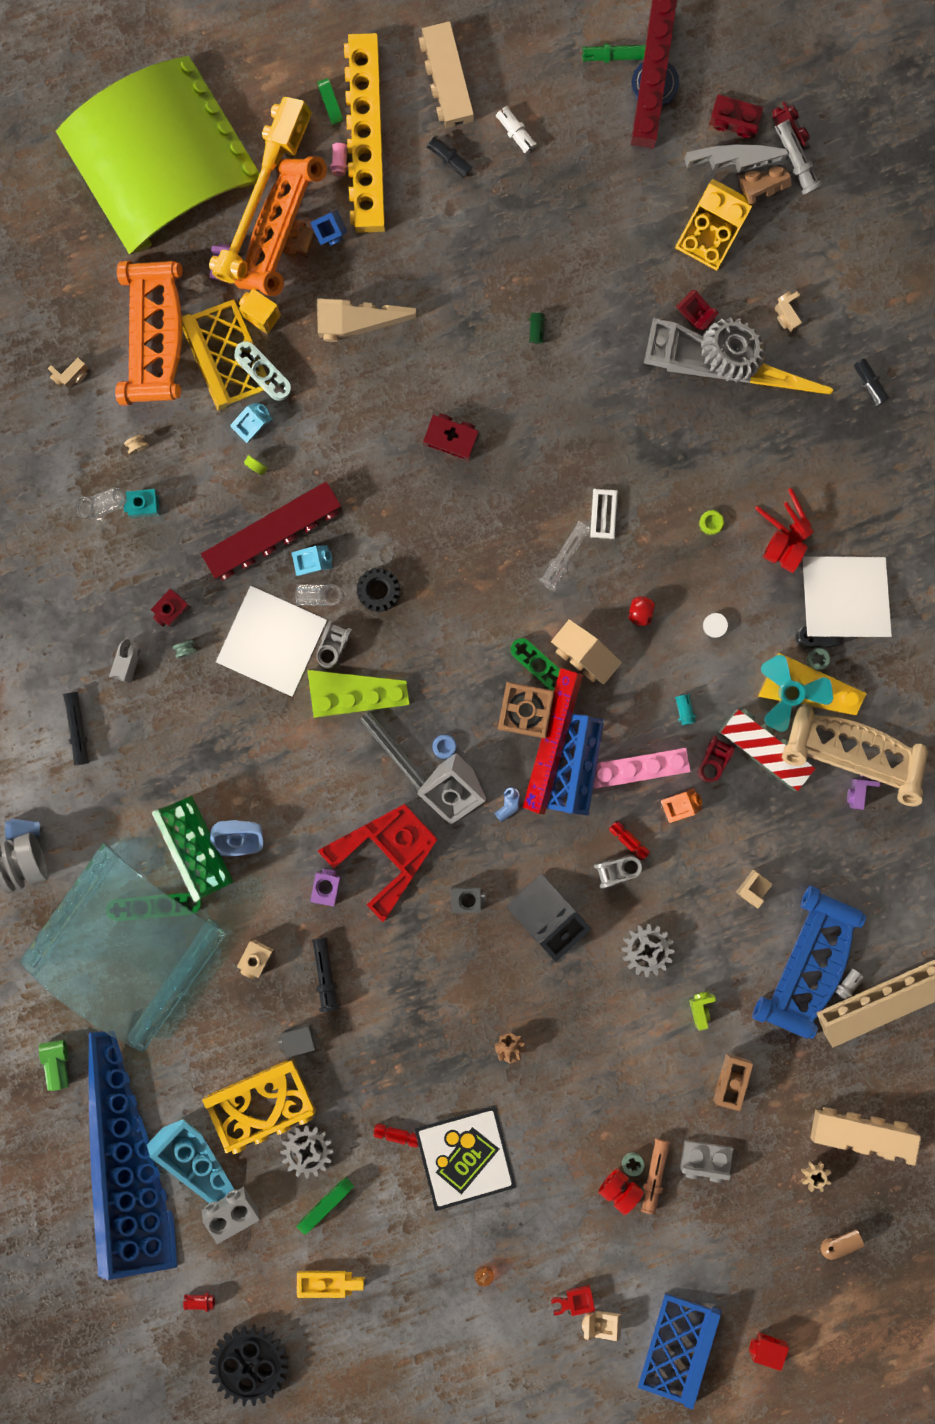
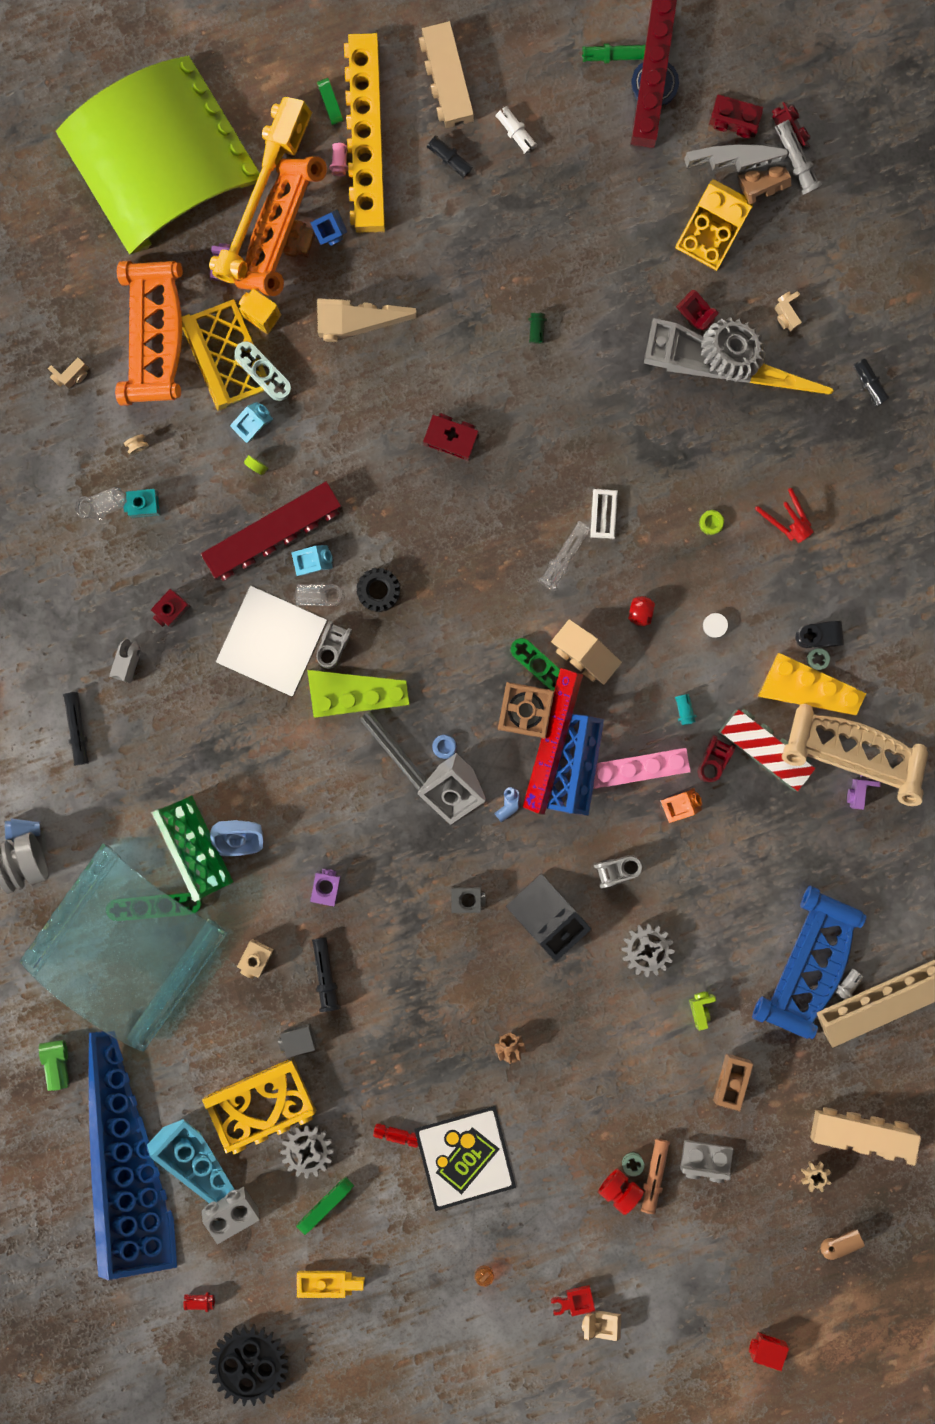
sand green bush [173,640,197,658] -> none
red wing [318,803,438,922] -> none
red axle [609,821,650,861] -> none
blue fence [638,1293,722,1410] -> none
tan panel [736,870,772,908] -> none
teal piece [761,655,833,732] -> none
red wheel [762,530,808,573] -> none
white sticker [803,557,892,637] -> none

